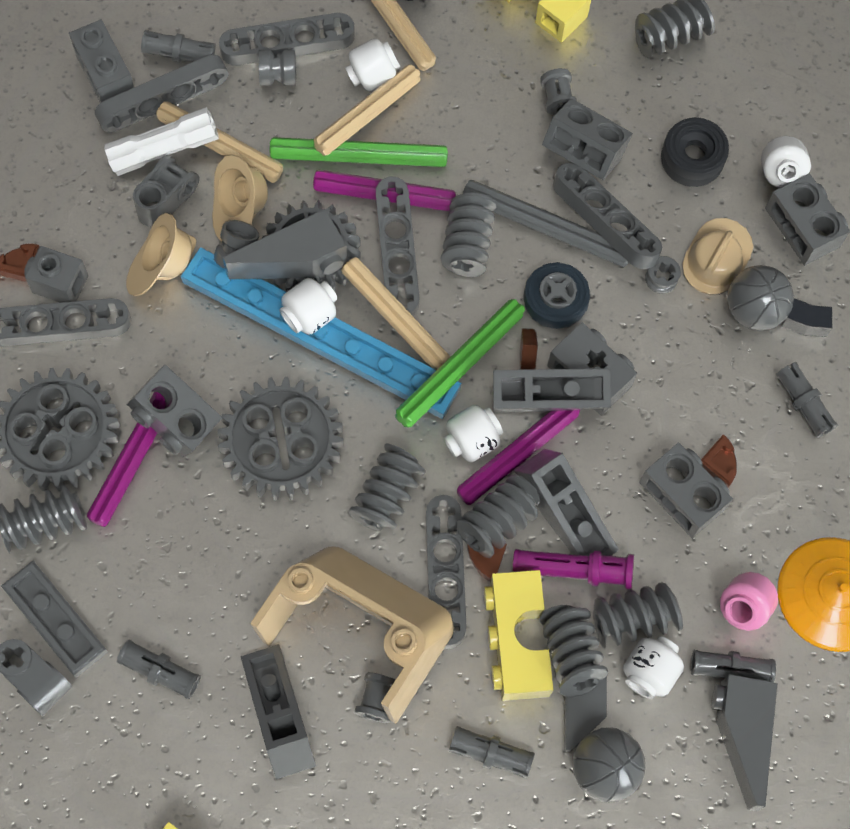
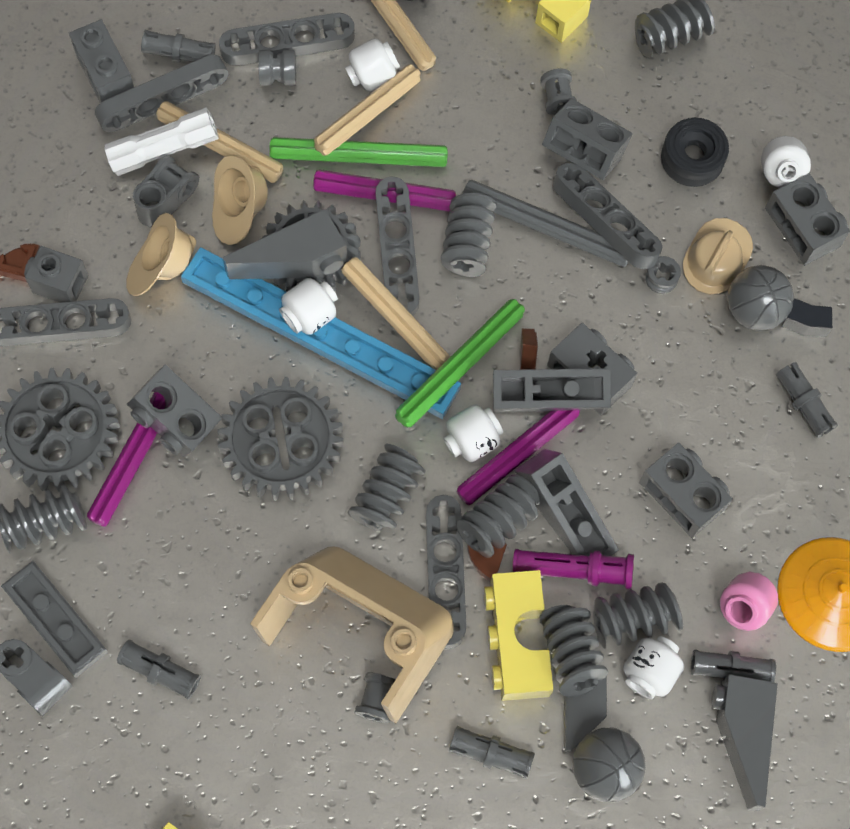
dark grey wheel [214,220,259,269] -> none
dark grey slope [241,644,316,780] -> none
black wheel [523,262,591,329] -> none
copper tile [701,434,737,488] -> none

